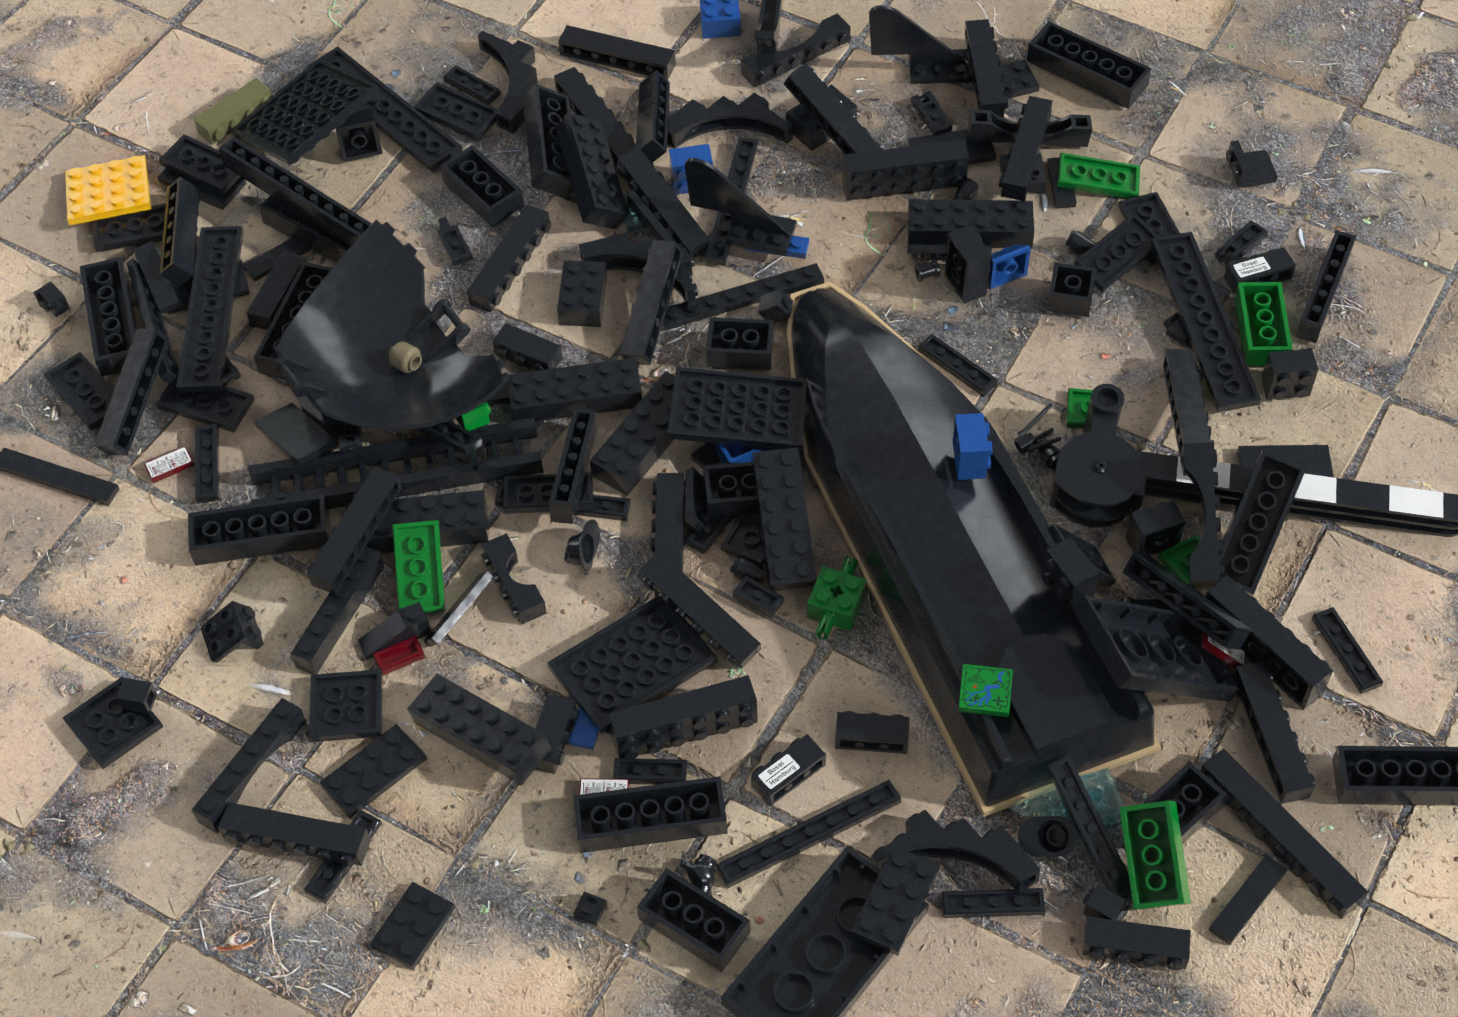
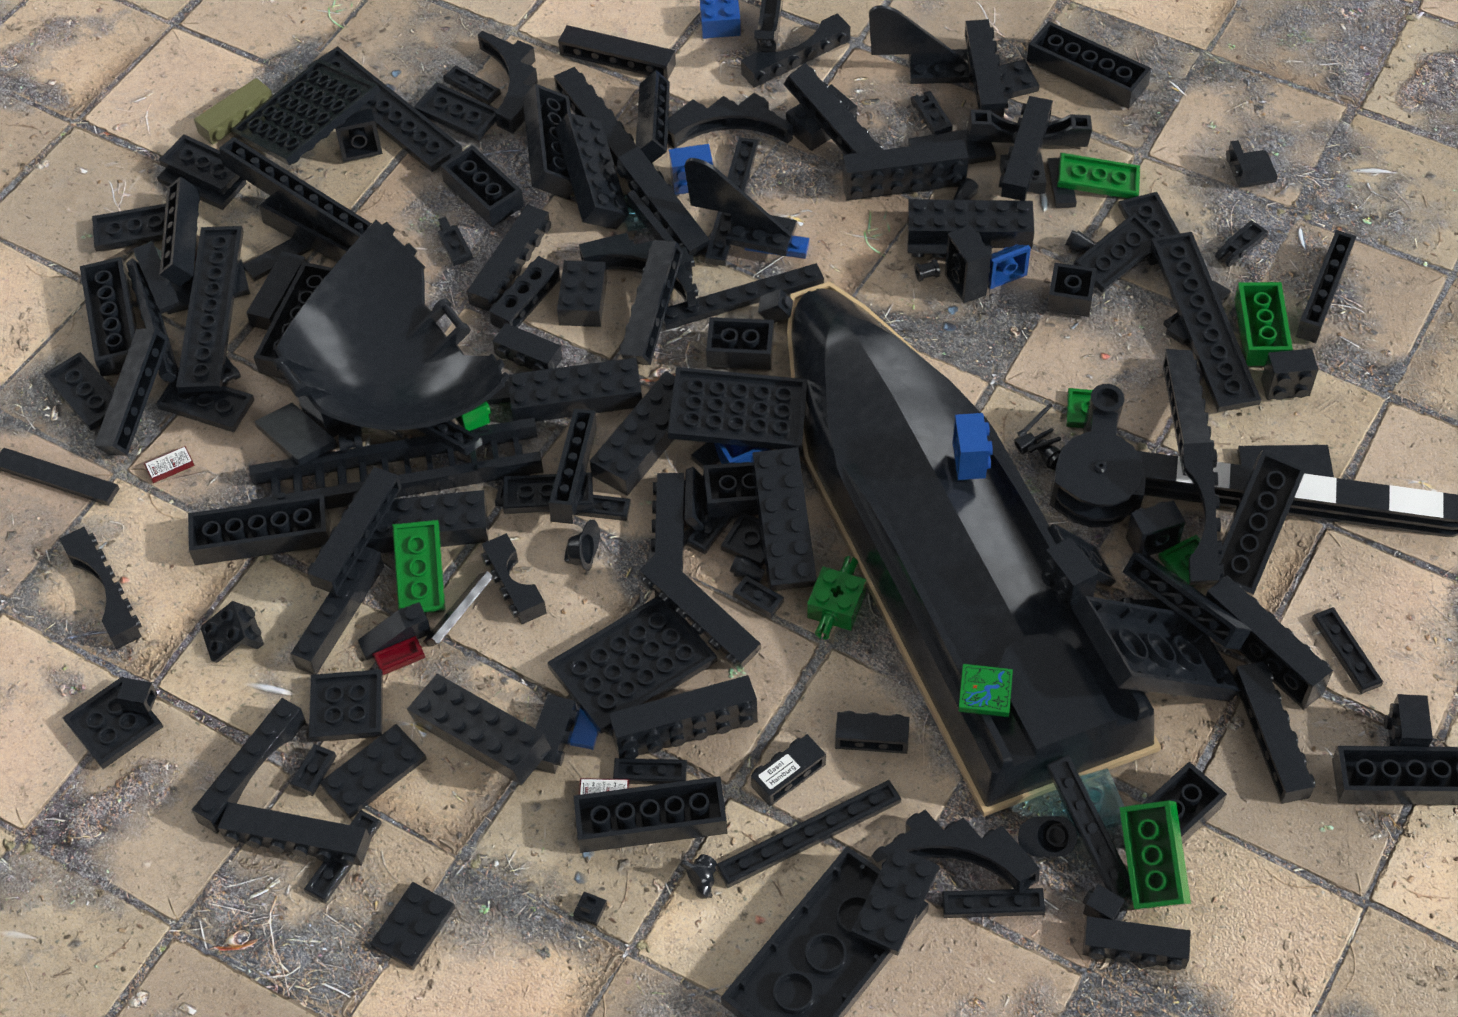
black brick [33,282,70,317] -> none
yellow plate [65,155,151,225] -> none
black plate [195,424,220,503] -> none
dark tan head [389,341,422,373] -> none
black brick [637,868,751,972] -> none
black tile [917,334,998,397] -> none
black brick [1200,748,1368,919] -> none
dark red tile [1202,632,1245,669] -> none
black tile [1209,855,1288,945] -> none
black brick [1224,247,1296,295] -> none
none -> black arch [59,527,142,650]
none -> black plate [290,744,337,796]
none -> black brick [489,256,561,329]
none -> black brick [1384,694,1433,747]

